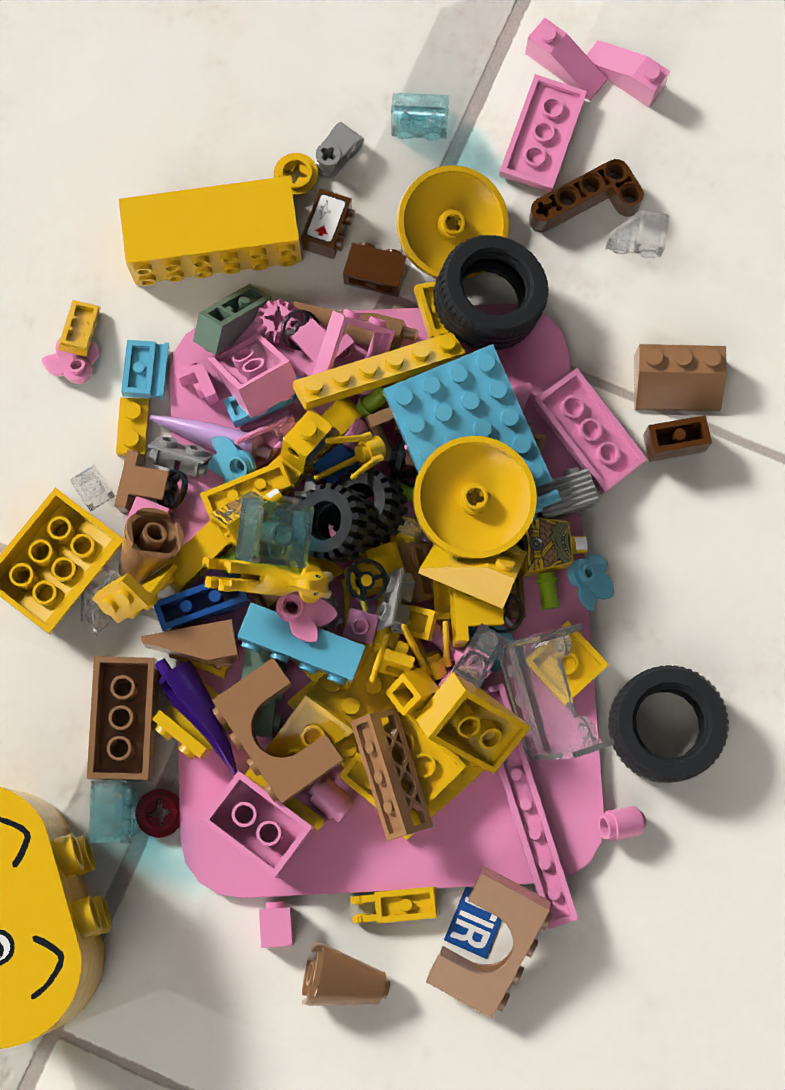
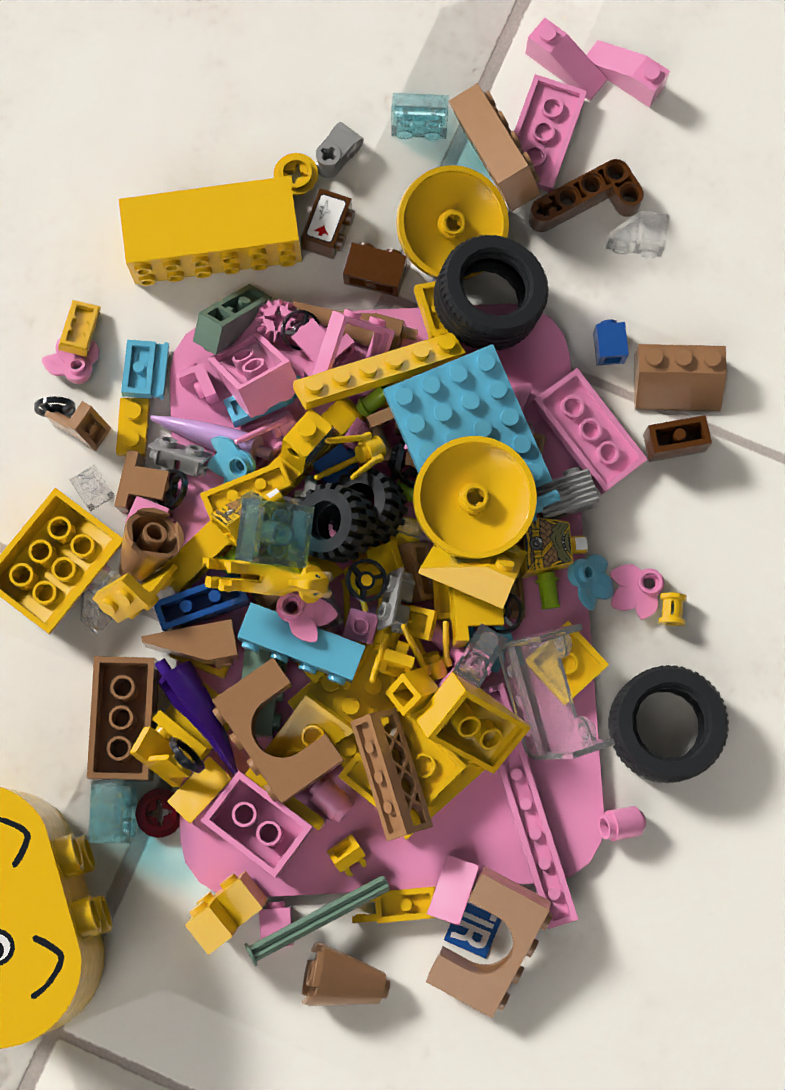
none -> medium nougat piece [34,396,111,452]
none -> yellow piece [129,727,205,787]
none -> yellow slope [167,756,232,824]
none -> yellow brick [185,871,268,955]
none -> sand green axle [244,876,390,967]
none -> yellow tile [326,834,366,877]
none -> bright pink slope [427,855,479,925]
none -> medium nougat brick [448,83,541,212]
none -> blue brick [593,319,629,366]
none -> bright pink plate [610,564,664,620]
none -> yellow bush [658,592,687,626]

